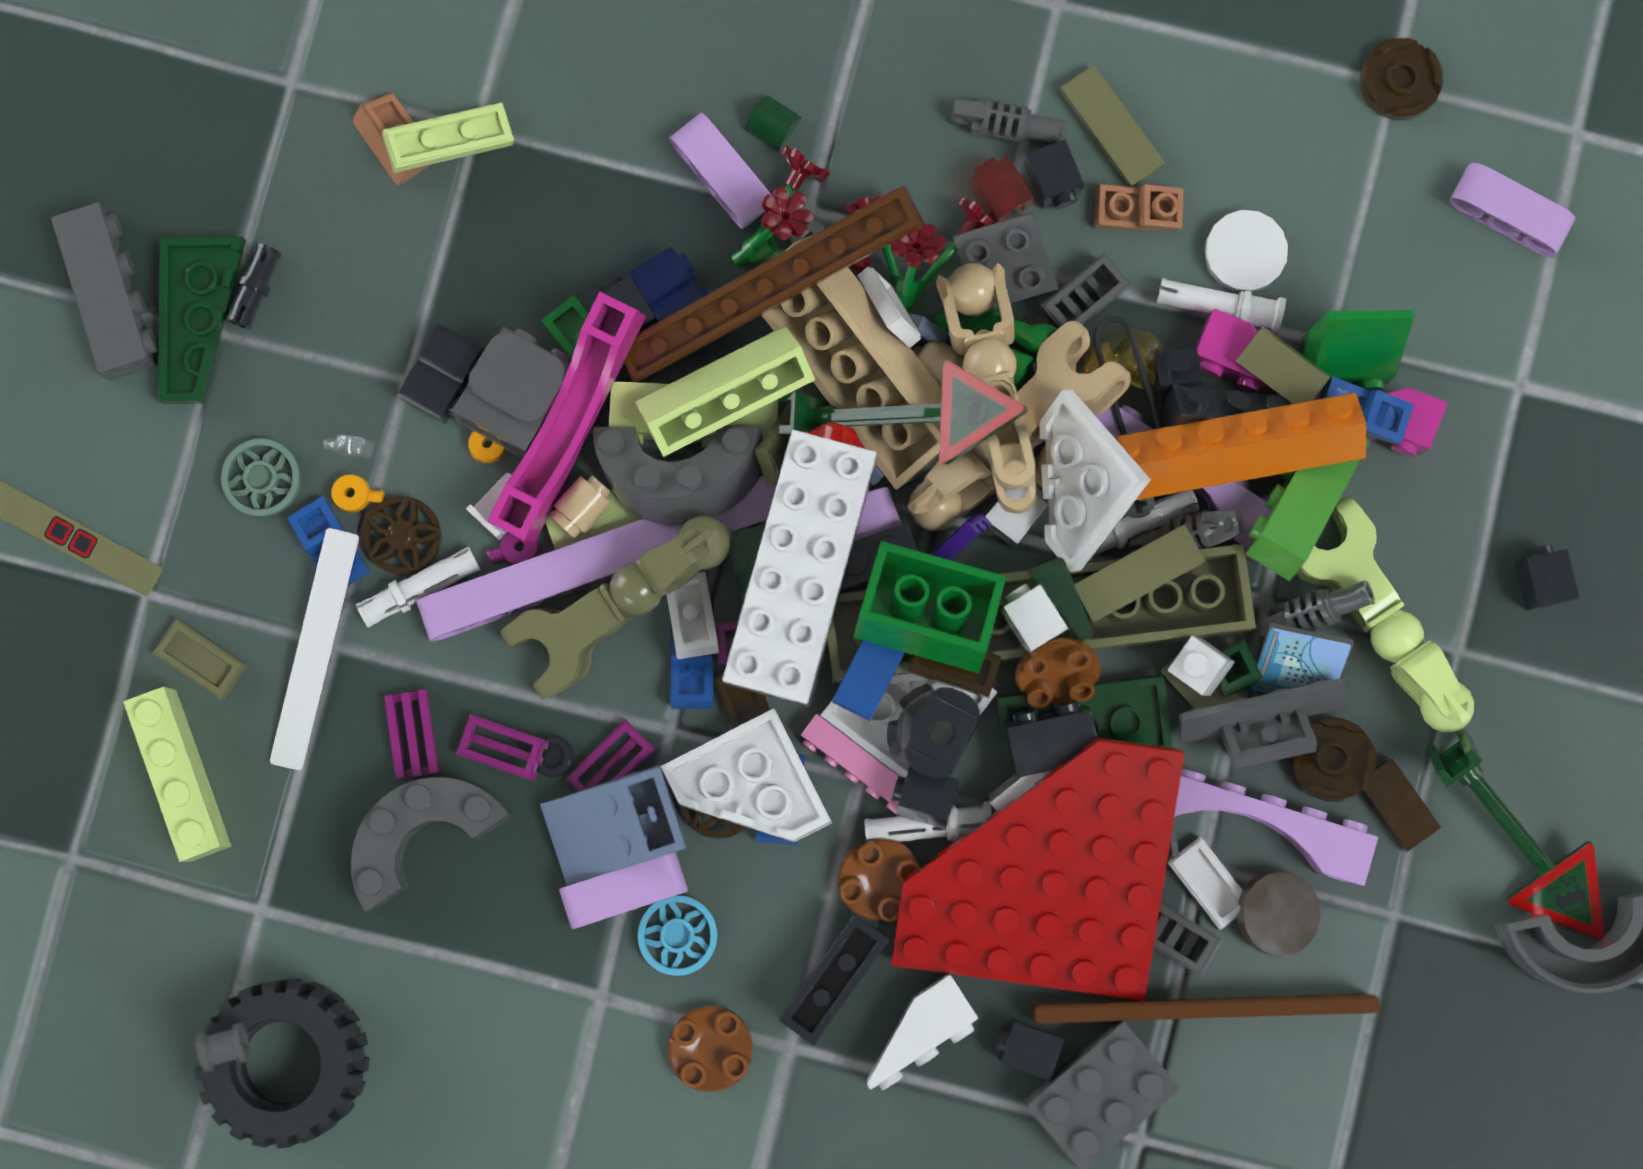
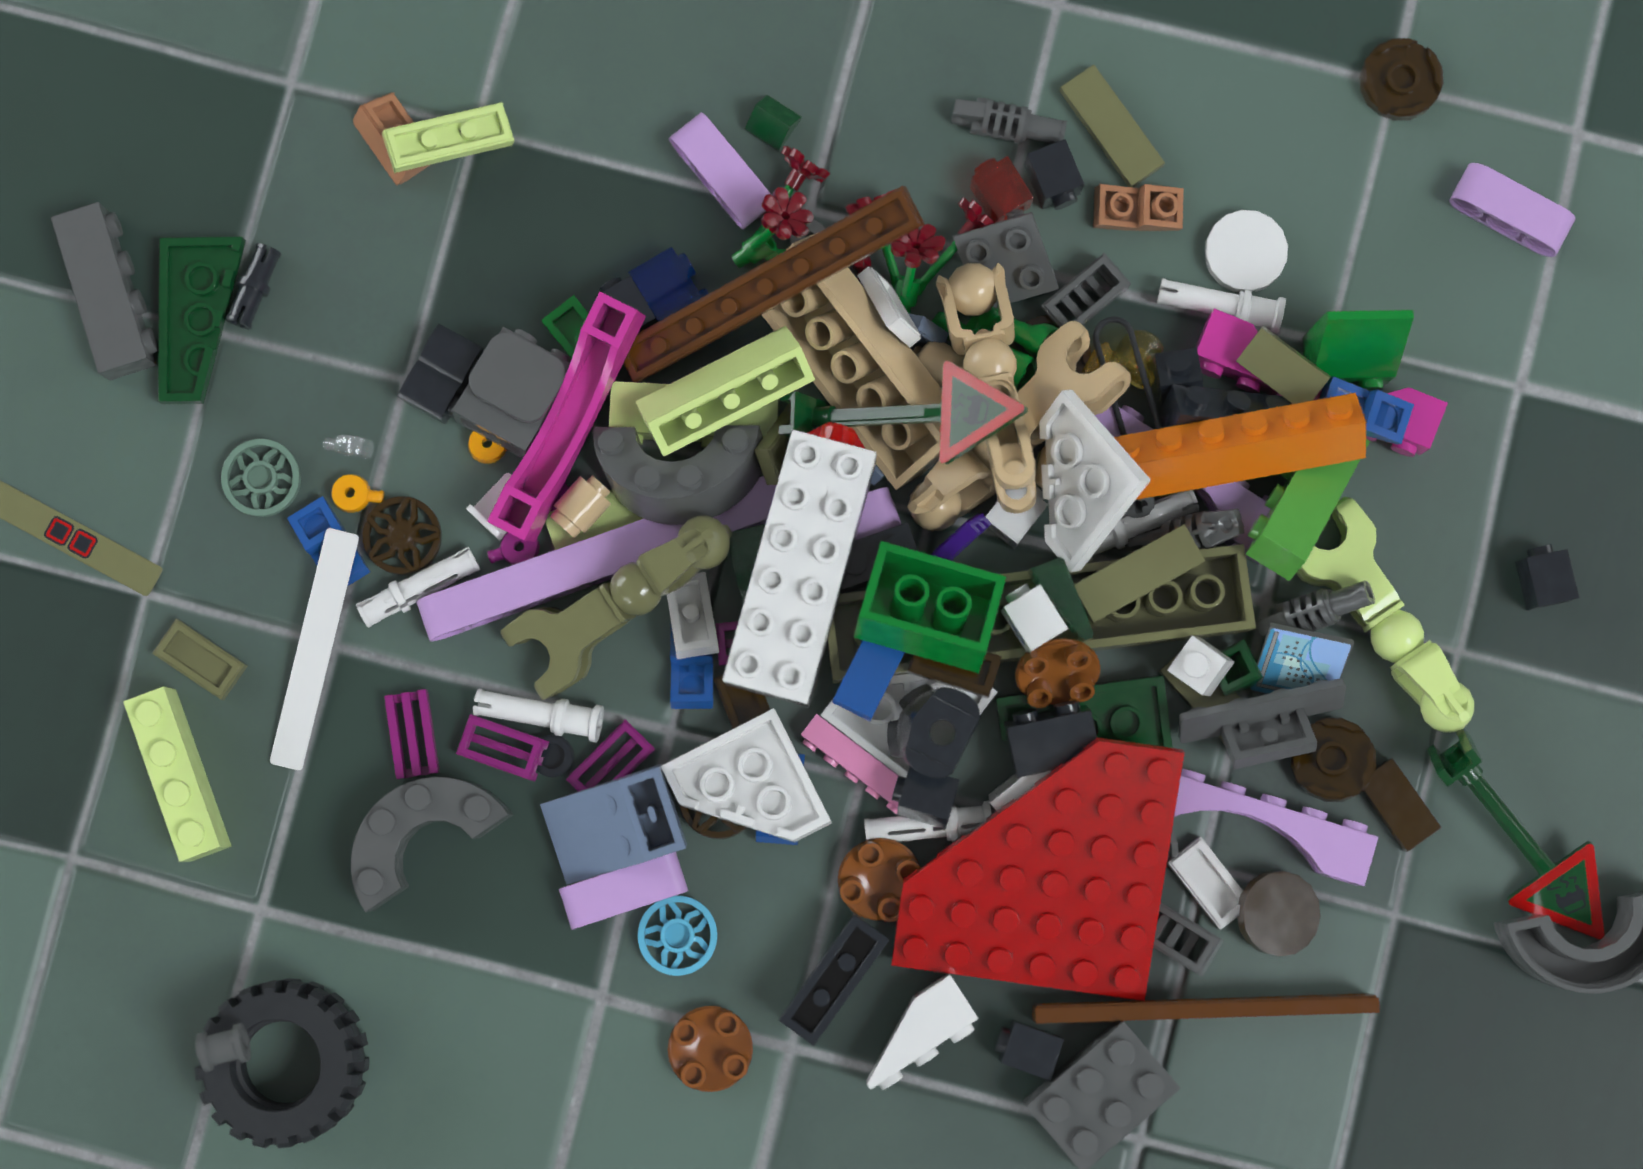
none -> white pin [473,689,604,743]

